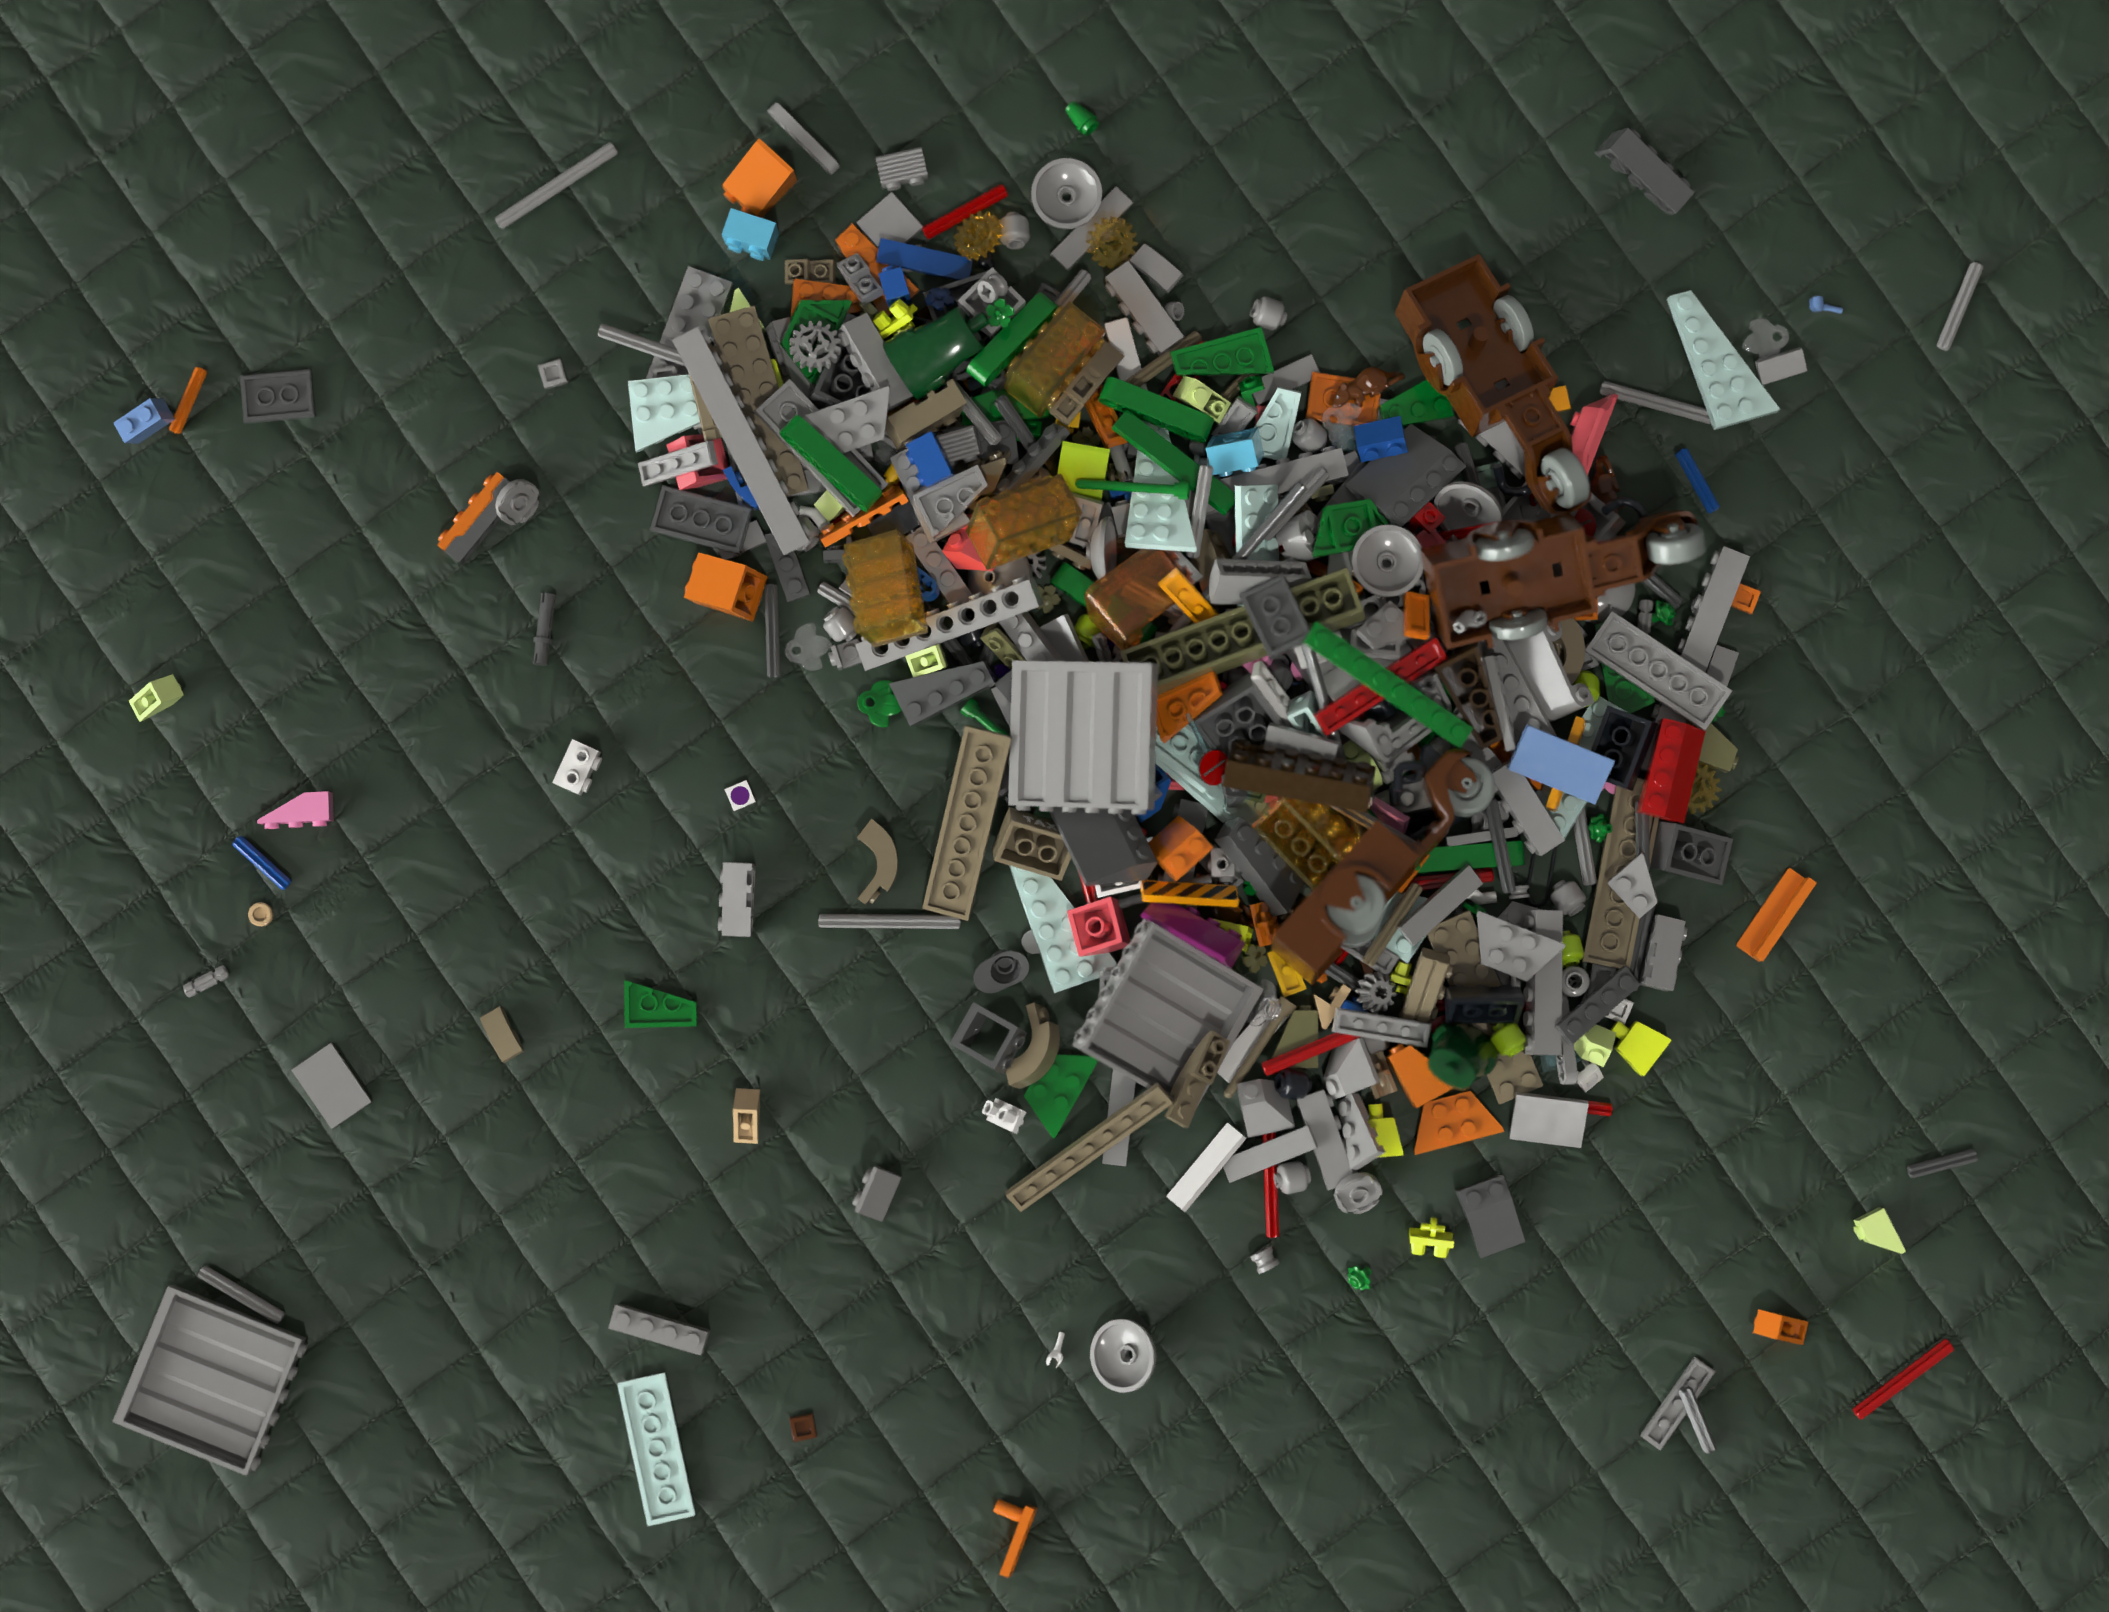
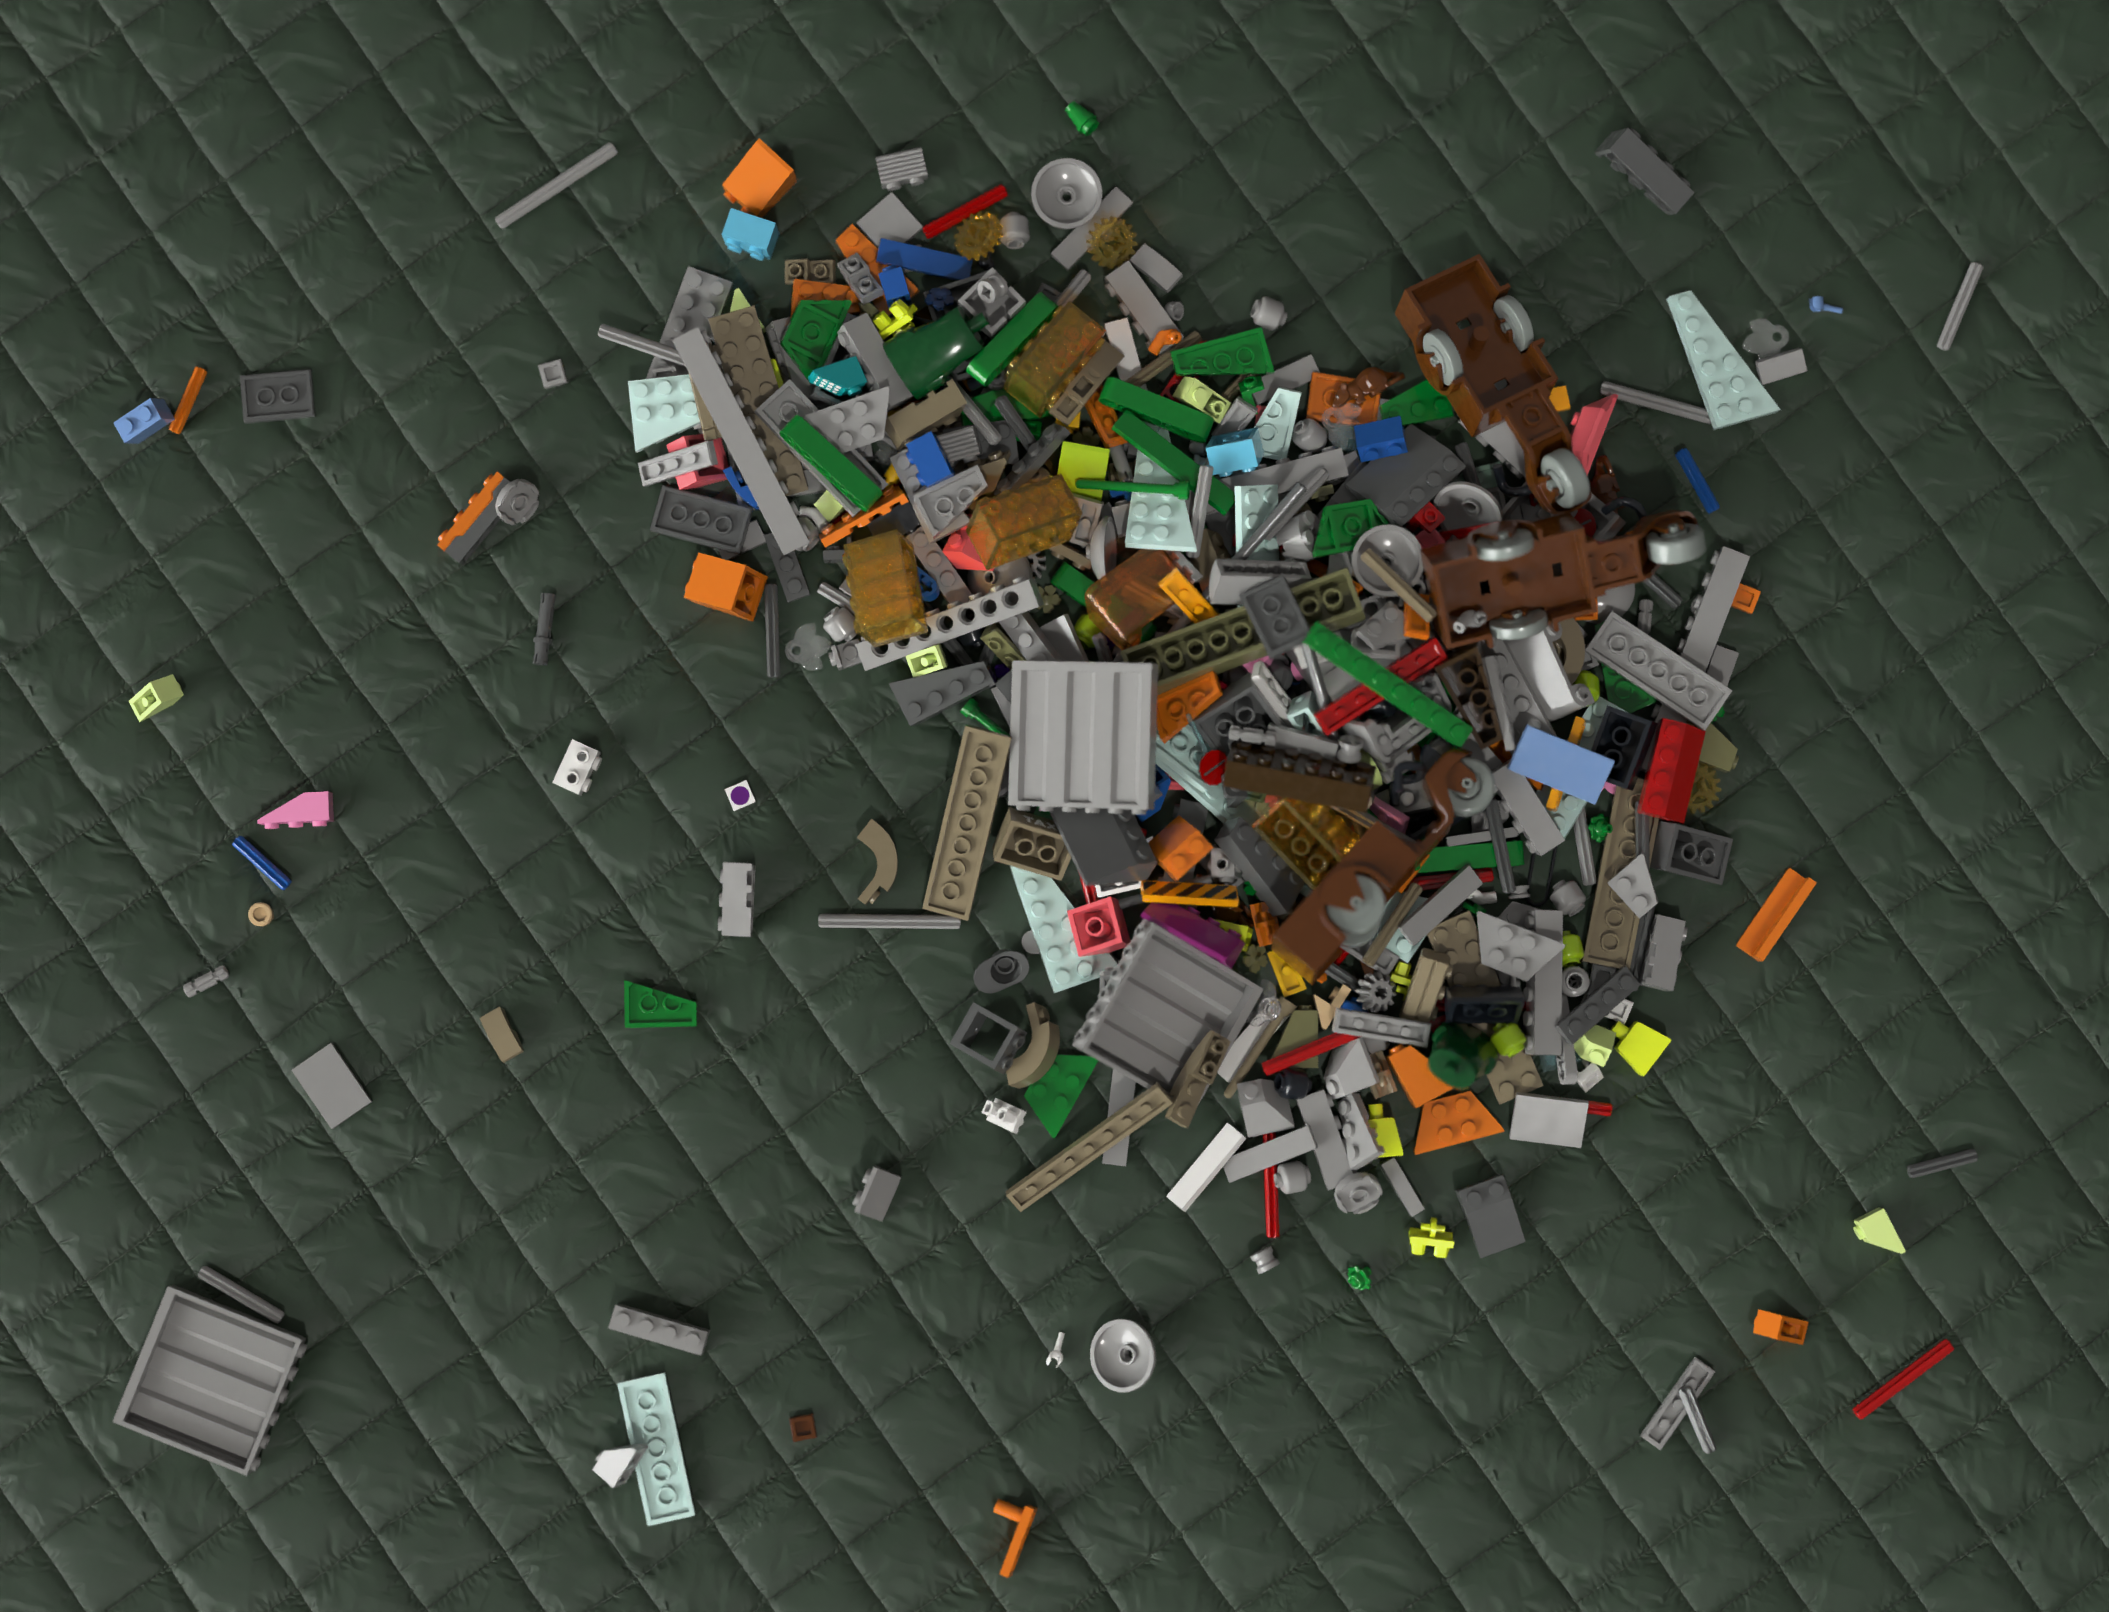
tan slope [733,1088,760,1144] -> none
light grey beam [767,102,840,175] -> none
light grey gear [789,321,841,372] -> none
green plate [857,680,902,727] -> none
green plant [985,298,1015,328] -> none
green plant [1652,600,1676,626] -> none
none -> slope [592,1443,649,1488]
none -> teal slope [808,356,867,397]
none -> orange arm [1148,329,1182,355]
none -> light grey axle [1229,725,1276,746]
none -> light grey wheel [1337,735,1363,763]
none -> dark tan axle [1361,548,1437,622]
none -> light grey piece [1380,1157,1424,1217]

